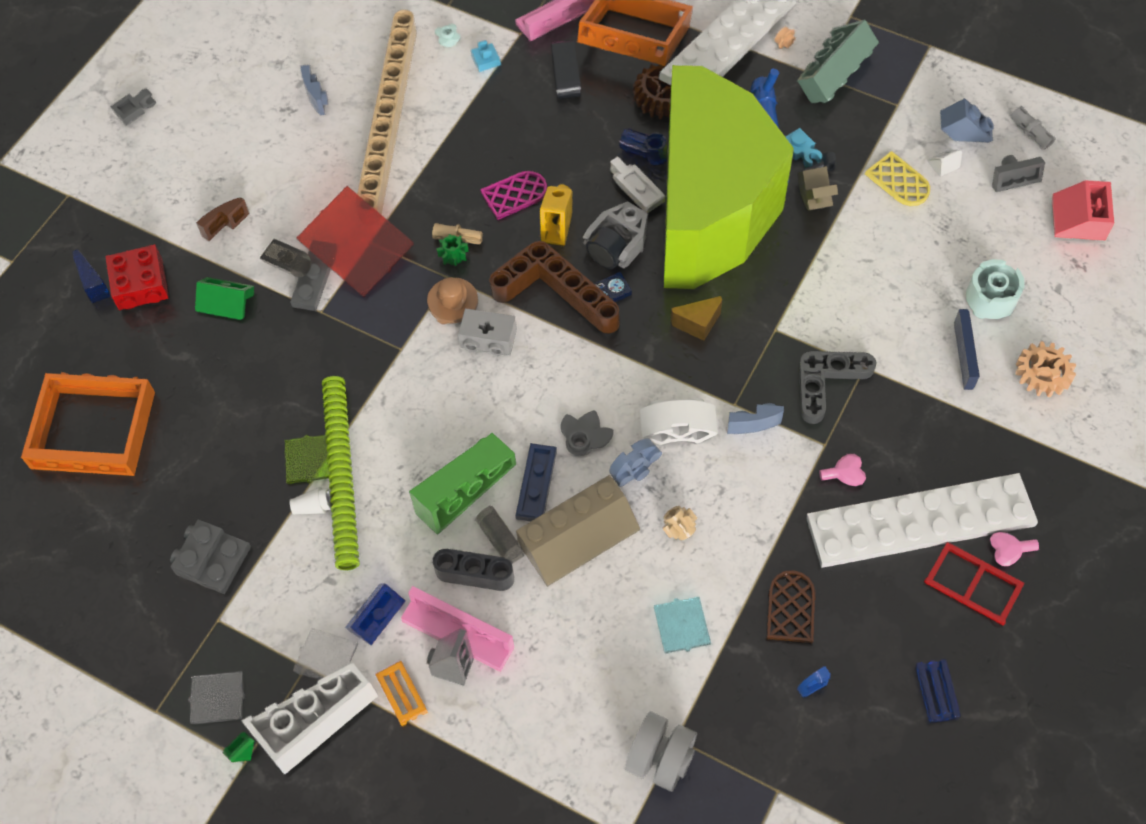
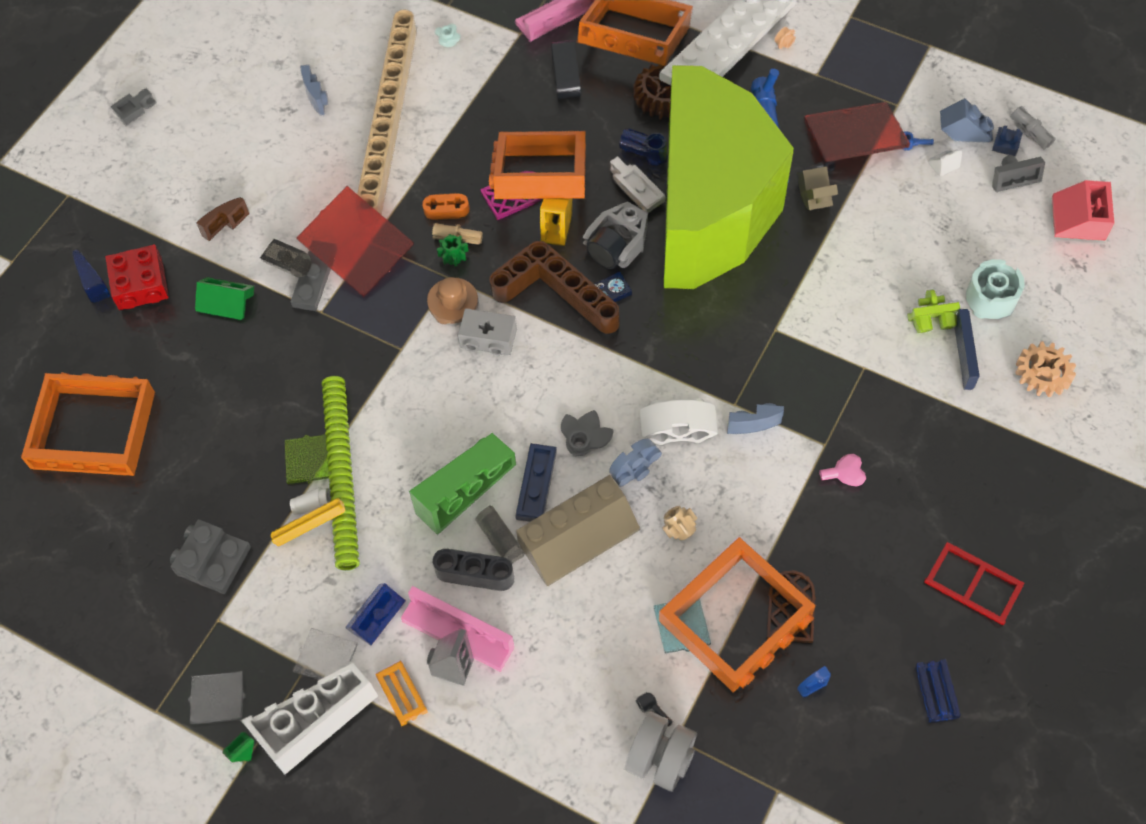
medium azure tile [471,40,501,72] -> none
pearl gold slope [671,296,722,341] -> none
medium azure plate [786,128,822,168] -> none
sand green wedge [797,20,879,103] -> none
dark grey beam [799,351,877,424] -> none
white plate [806,473,1038,568] -> none
light yellow window [865,151,931,206] -> none
bright pink rock [990,532,1039,566] -> none
none -> yellow axle [270,498,346,546]
none -> orange beam [422,193,470,220]
none -> orange window [489,131,586,199]
none -> black hand [636,692,673,727]
none -> orange window [659,537,815,693]
none -> clear red piece [804,102,910,162]
none -> blue hand [900,131,934,151]
none -> lime hips [907,289,960,333]
none -> dark blue tile [992,126,1023,157]

